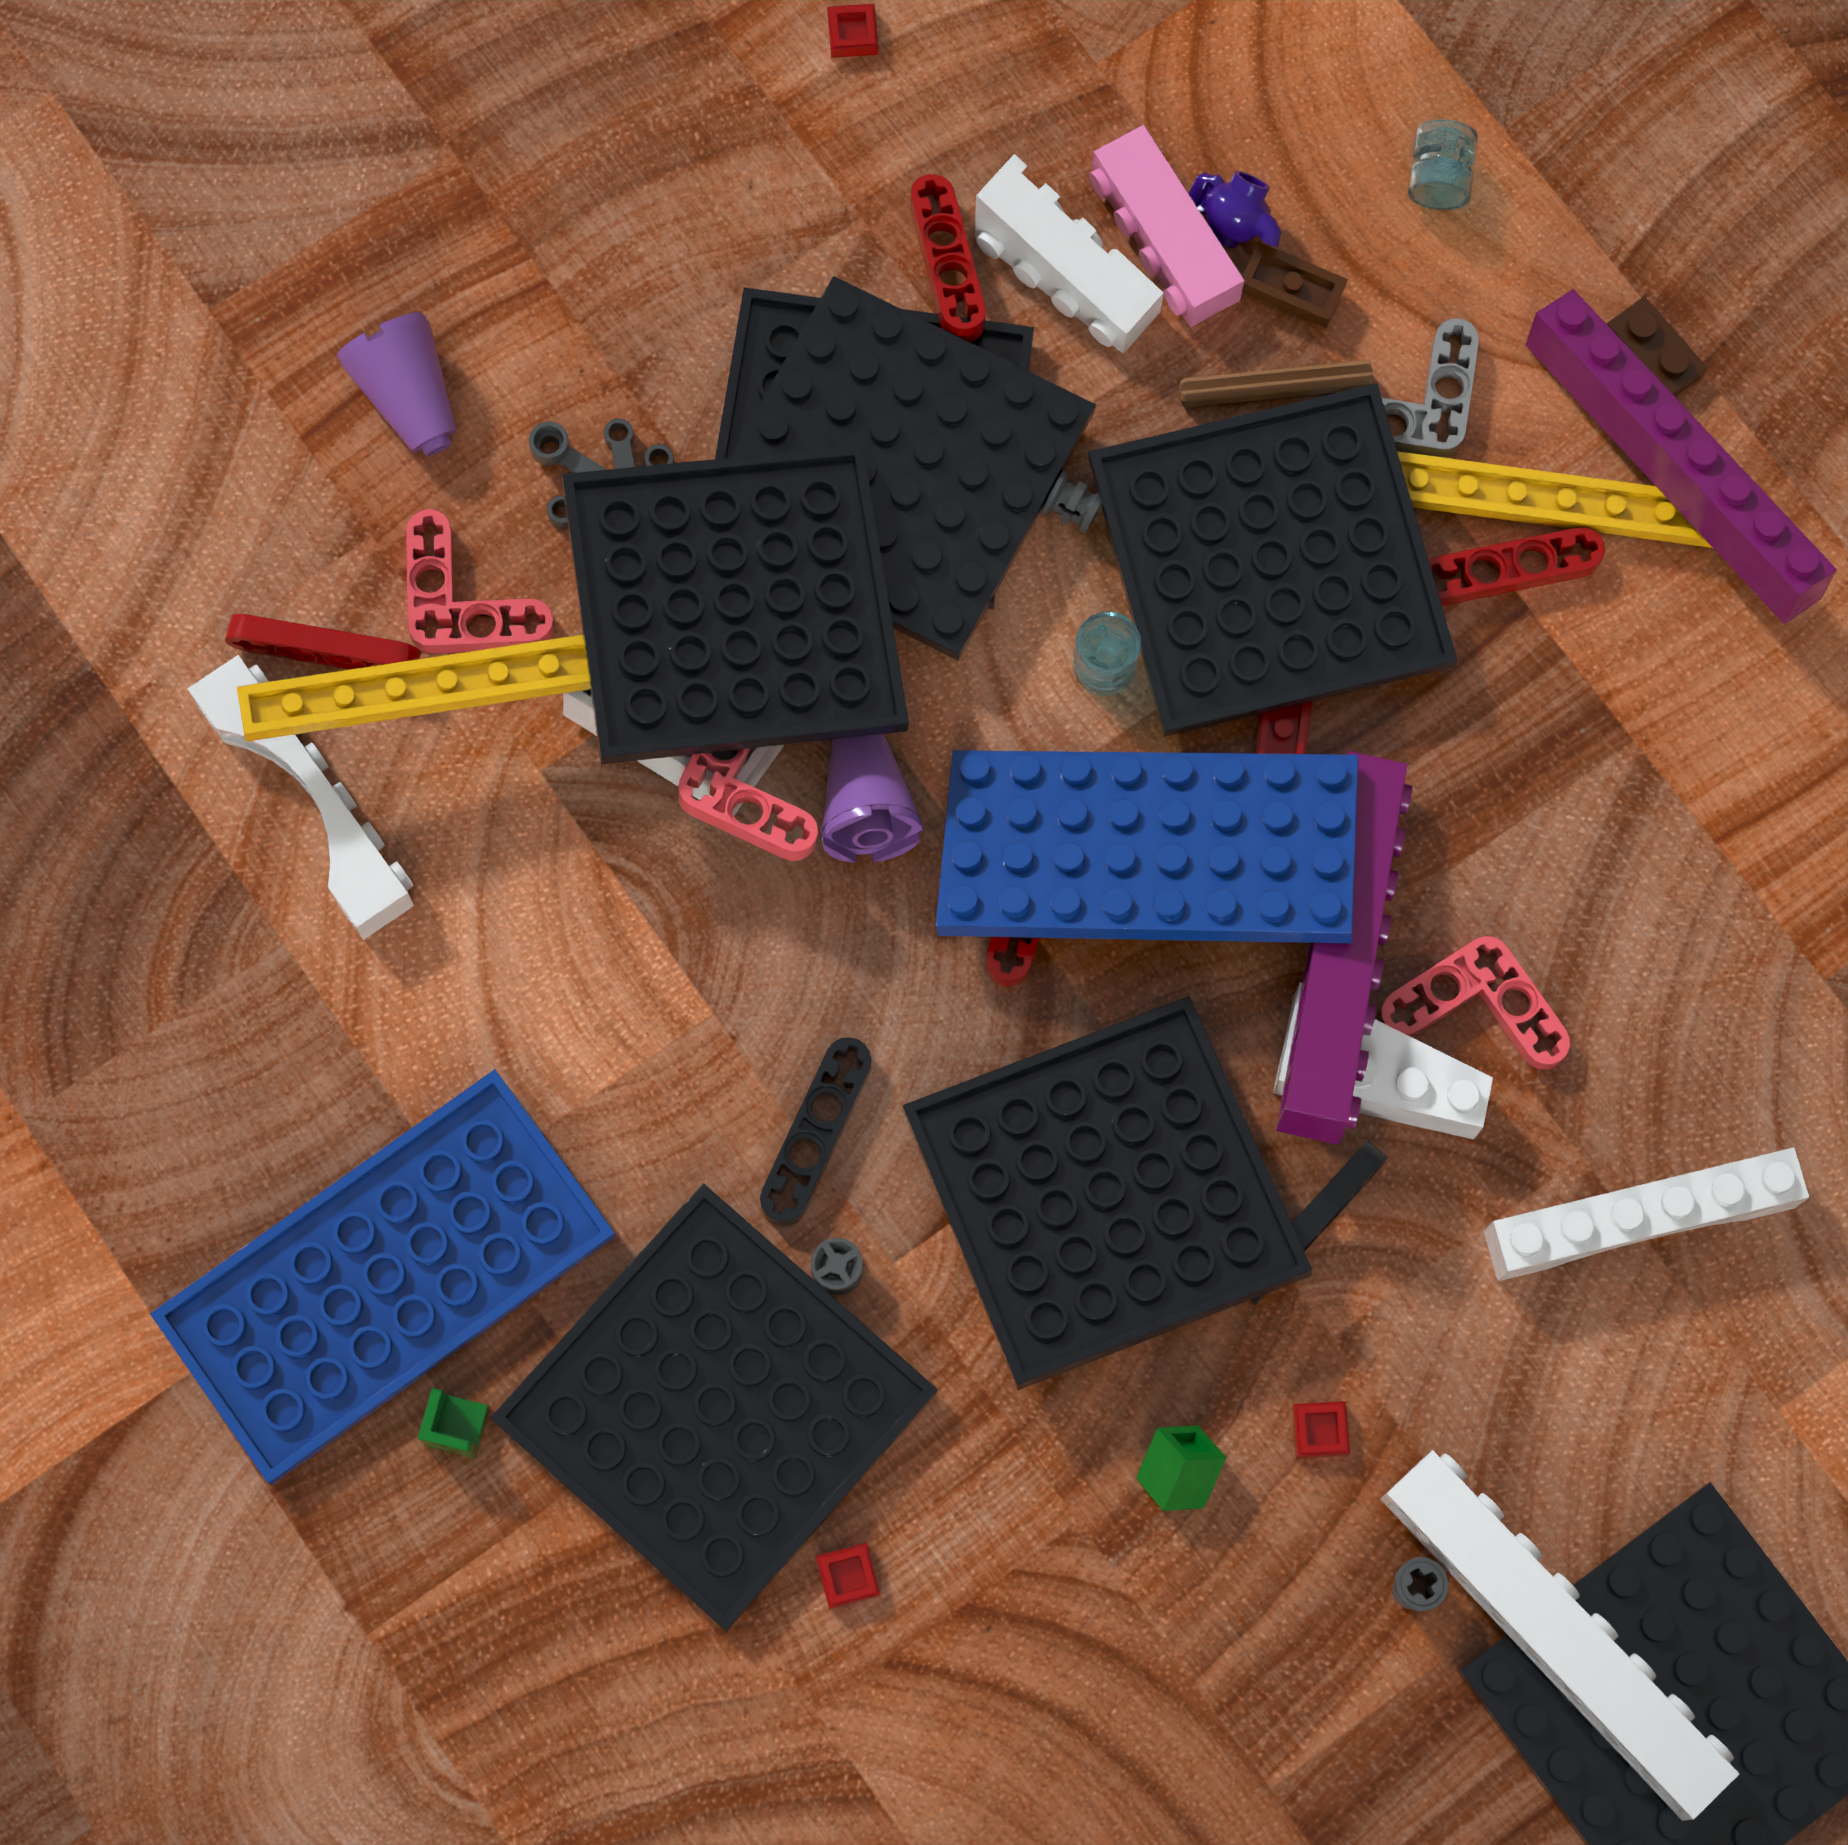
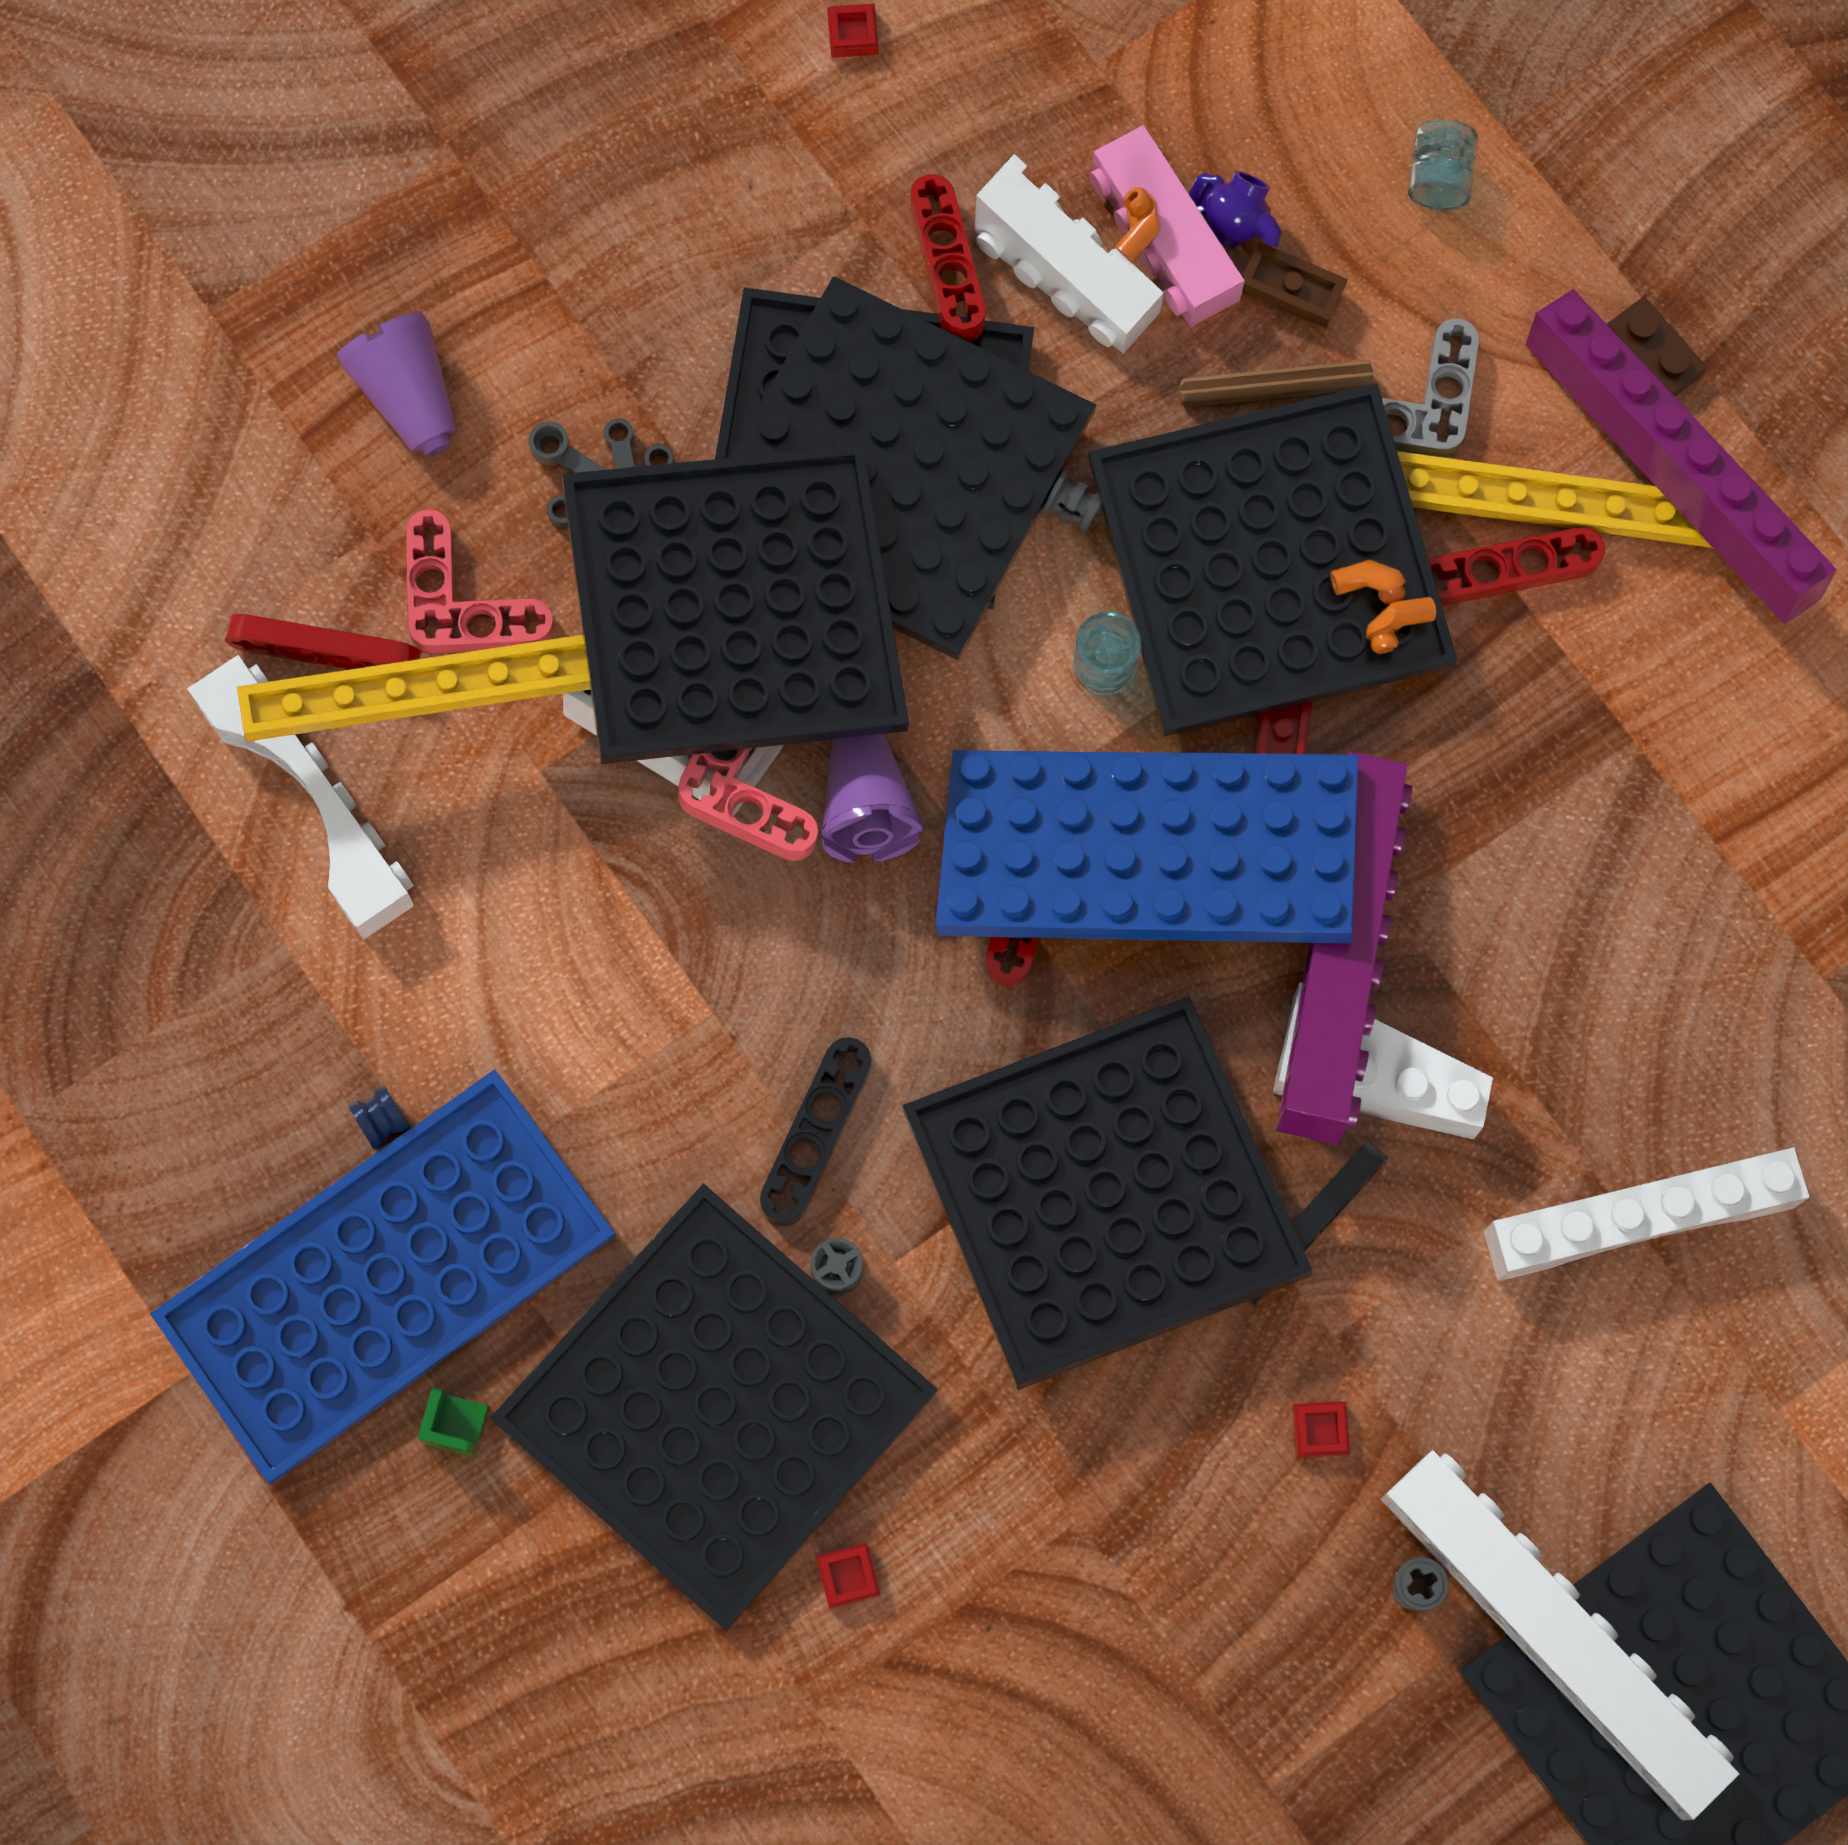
green panel [1137,1425,1227,1511] -> none
coral beam [1378,936,1570,1070] -> none
none -> dark blue wheel [348,1085,410,1150]
none -> orange arm [1113,187,1161,263]
none -> orange arm [1330,560,1406,605]
none -> orange arm [1366,597,1436,654]

